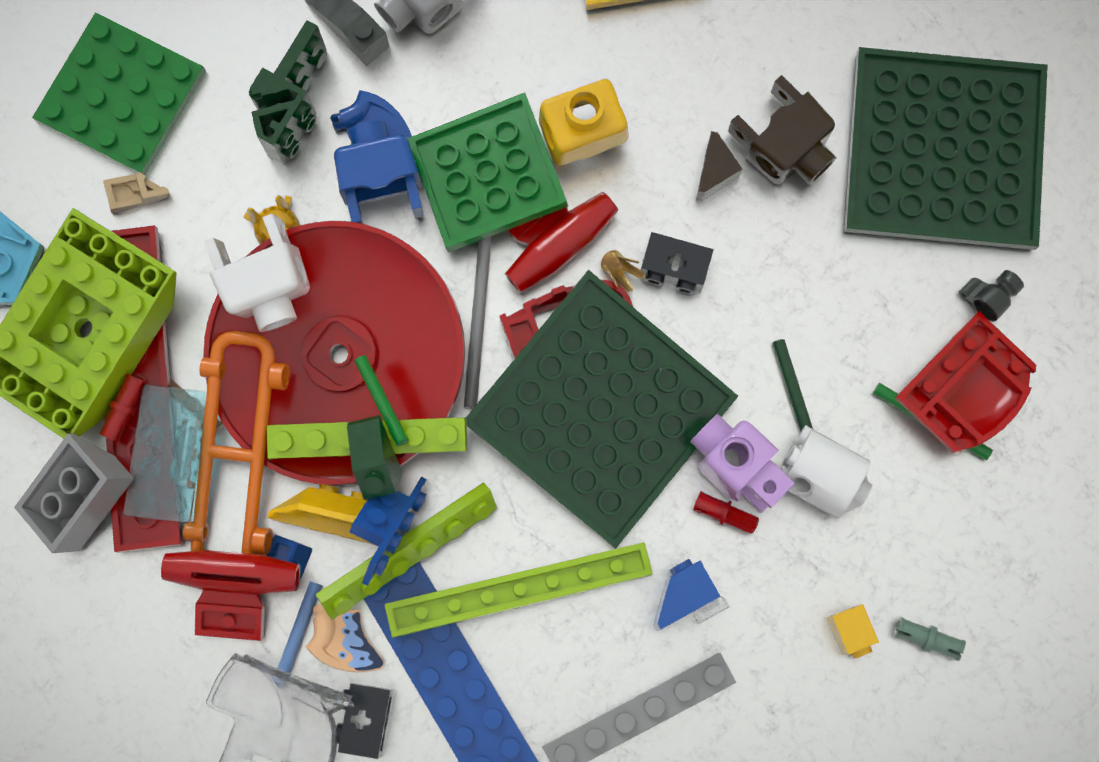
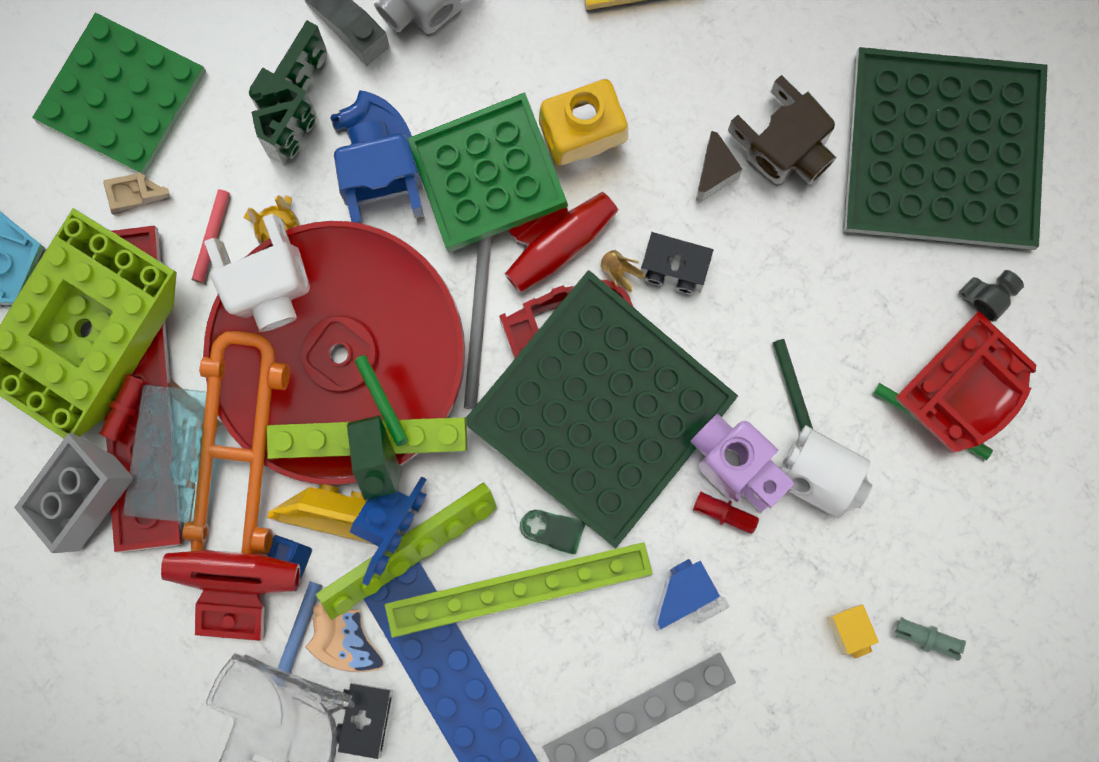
none -> coral bar [191,189,230,283]
none -> clear green piece [519,509,585,555]

